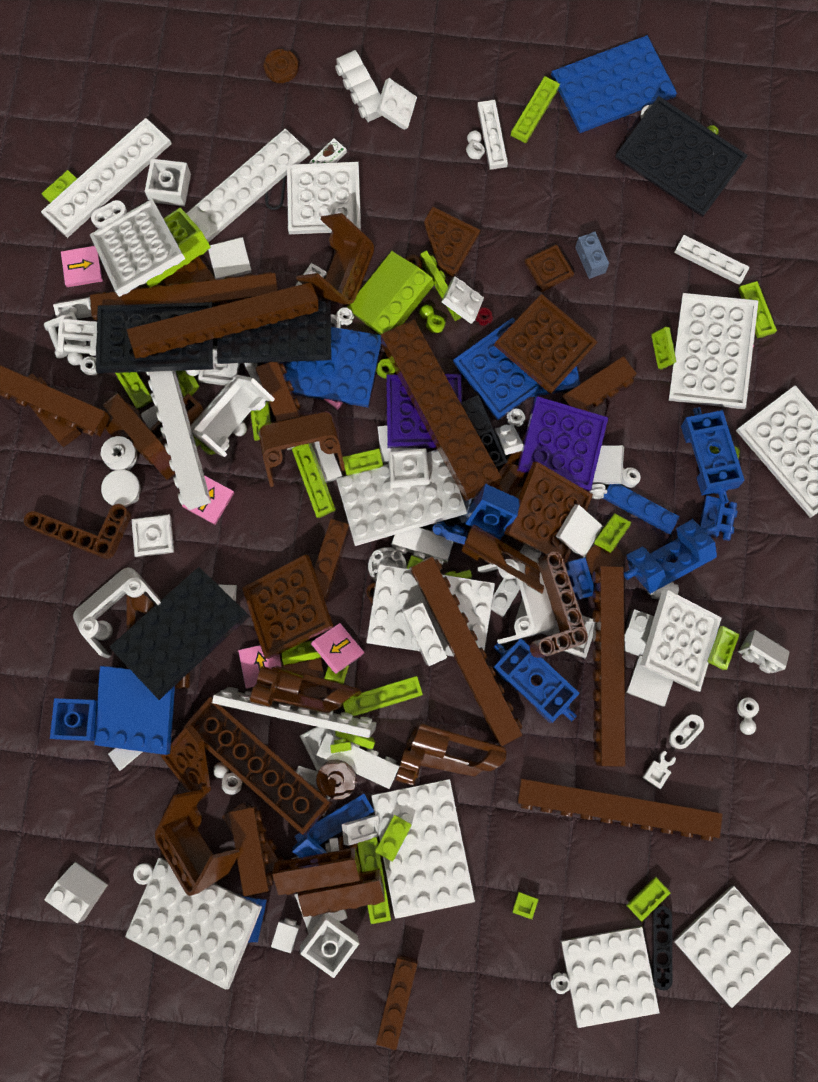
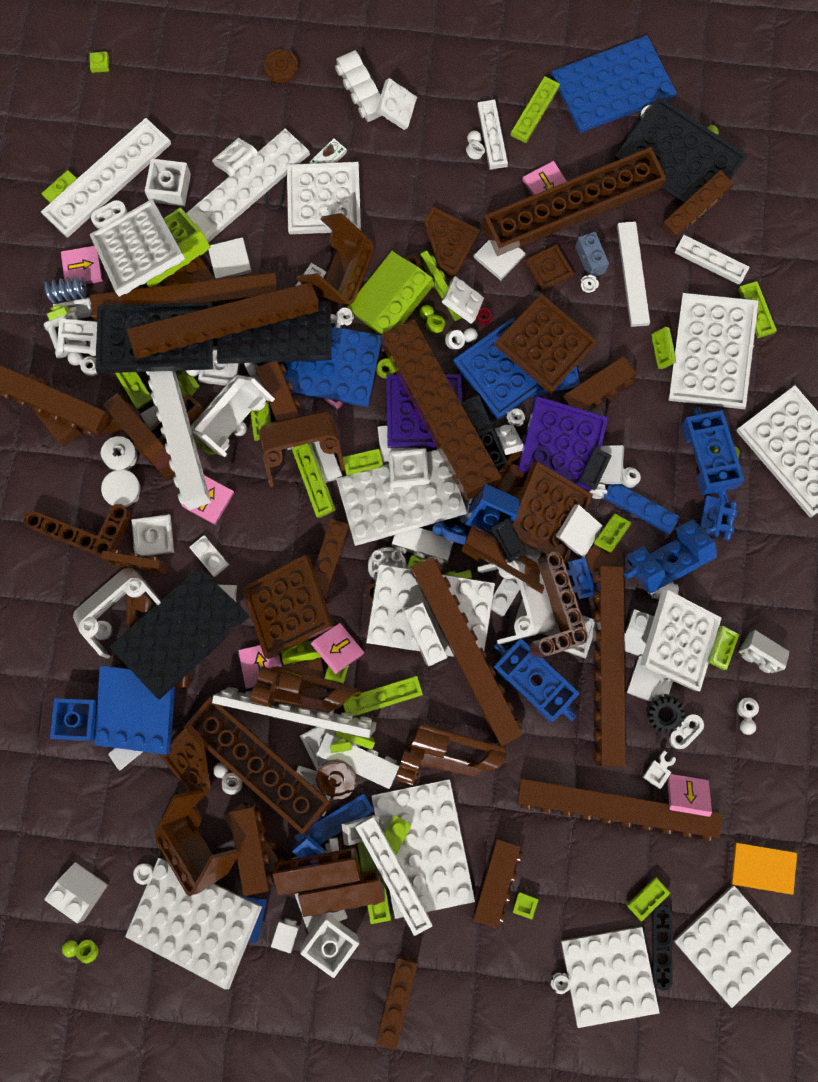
none -> sand blue piece [44,275,87,304]
none -> lime plate [47,304,71,321]
none -> lime plate [62,940,99,963]
none -> lime plate [90,52,109,73]
none -> reddish brown plate [101,549,168,575]
none -> white plate [189,535,229,577]
none -> white plate [212,138,258,177]
none -> white plate [355,815,433,936]
none -> white plate [445,328,478,349]
none -> reddish brown brick [473,838,523,928]
none -> white tile [474,240,525,281]
none -> reddish brown brick [482,147,666,256]
none -> black tile [491,518,528,563]
none -> bright pink tile [522,161,567,196]
none -> black tile [577,447,612,490]
none -> white plate [581,275,599,293]
none -> white tile [617,222,650,327]
none -> black tyre [646,694,685,733]
none -> reddish brown brick [663,170,733,240]
none -> bright pink tile [667,774,712,817]
none -> light orange tile [730,843,797,895]

